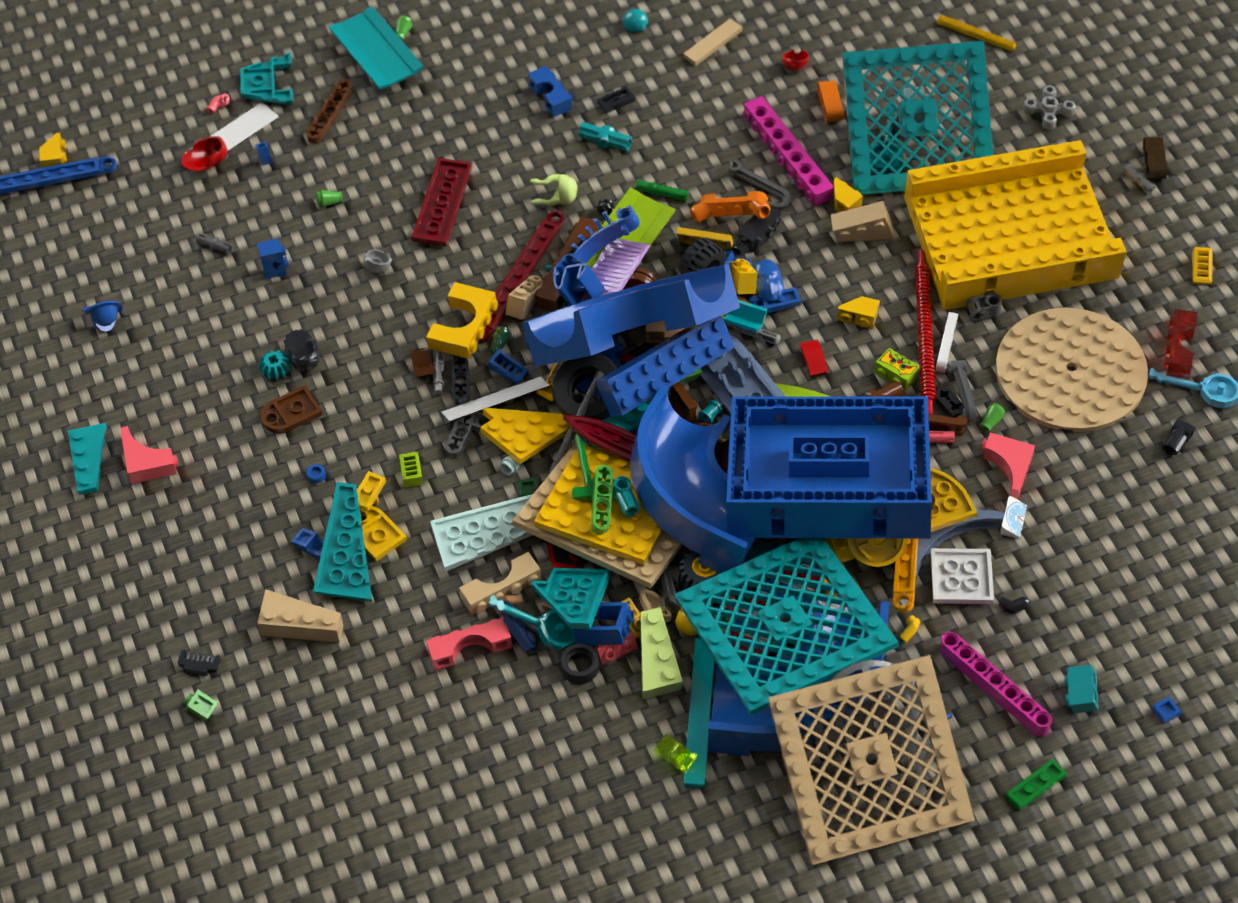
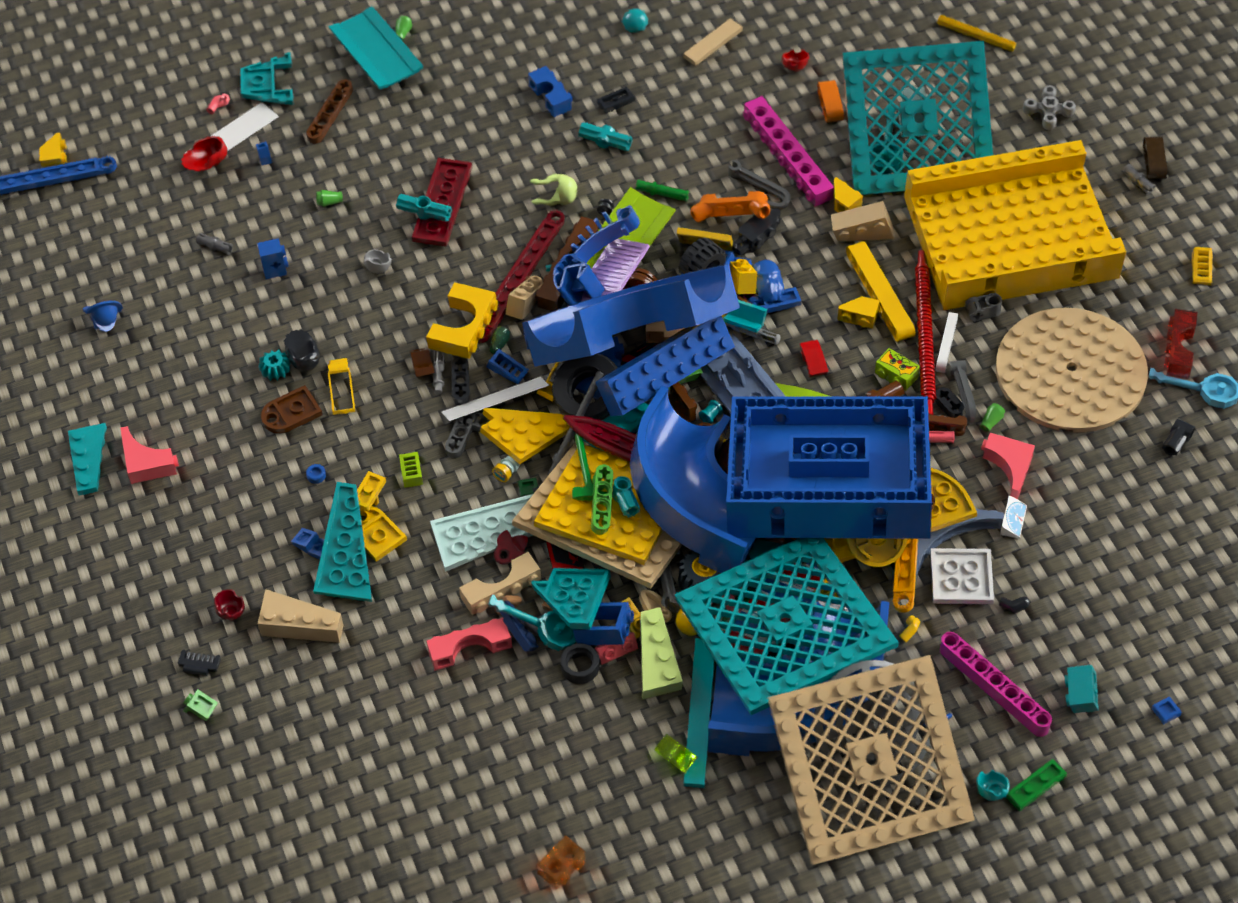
none -> dark red hair [214,589,245,621]
none -> yellow piece [328,358,355,415]
none -> teal piece [396,194,452,221]
none -> yellow tile [492,463,512,483]
none -> dark red plate [494,530,528,565]
none -> clear orange brick [537,835,585,890]
none -> yellow beam [846,241,916,342]
none -> teal hair [976,770,1010,801]

